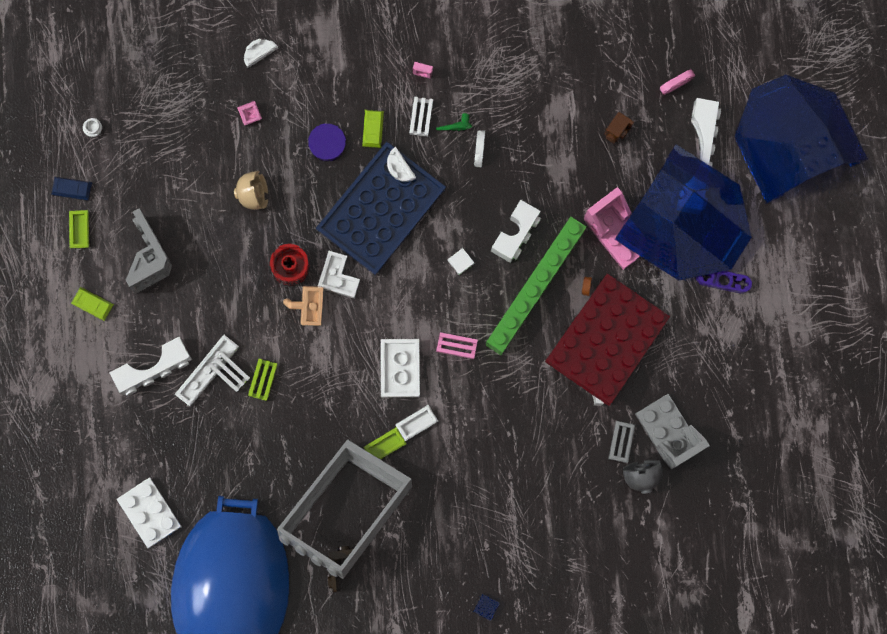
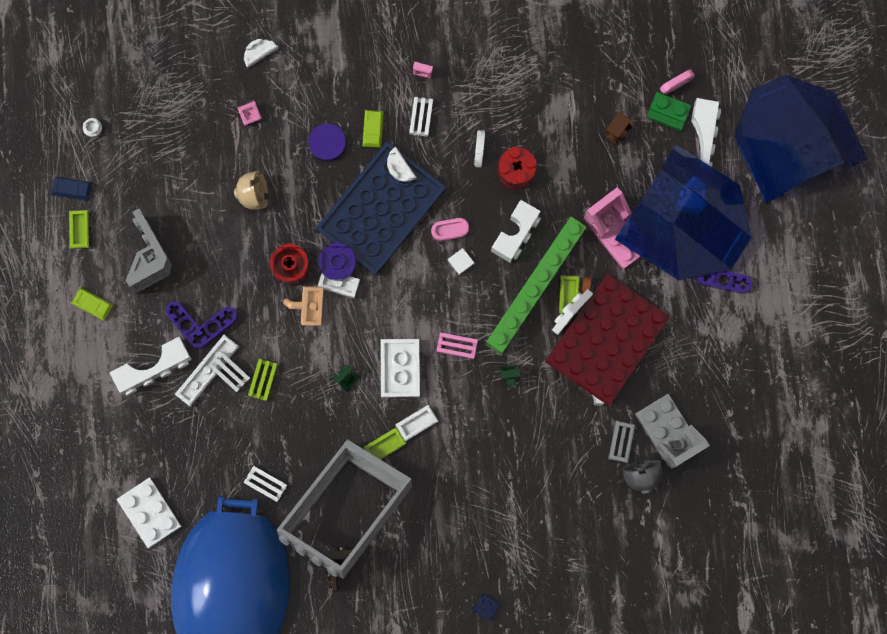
green bar [436,113,472,131] -> none
none -> dark purple beam [165,301,238,349]
none -> white tile [244,466,288,502]
none -> dark purple tile [318,242,357,281]
none -> dark green tile [333,366,359,392]
none -> bright pink tile [431,218,469,241]
none -> red brick [498,147,536,189]
none -> dark green tile [499,365,521,387]
none -> white plate [552,289,593,335]
none -> lime tile [559,275,580,314]
none -> green plate [646,92,691,132]

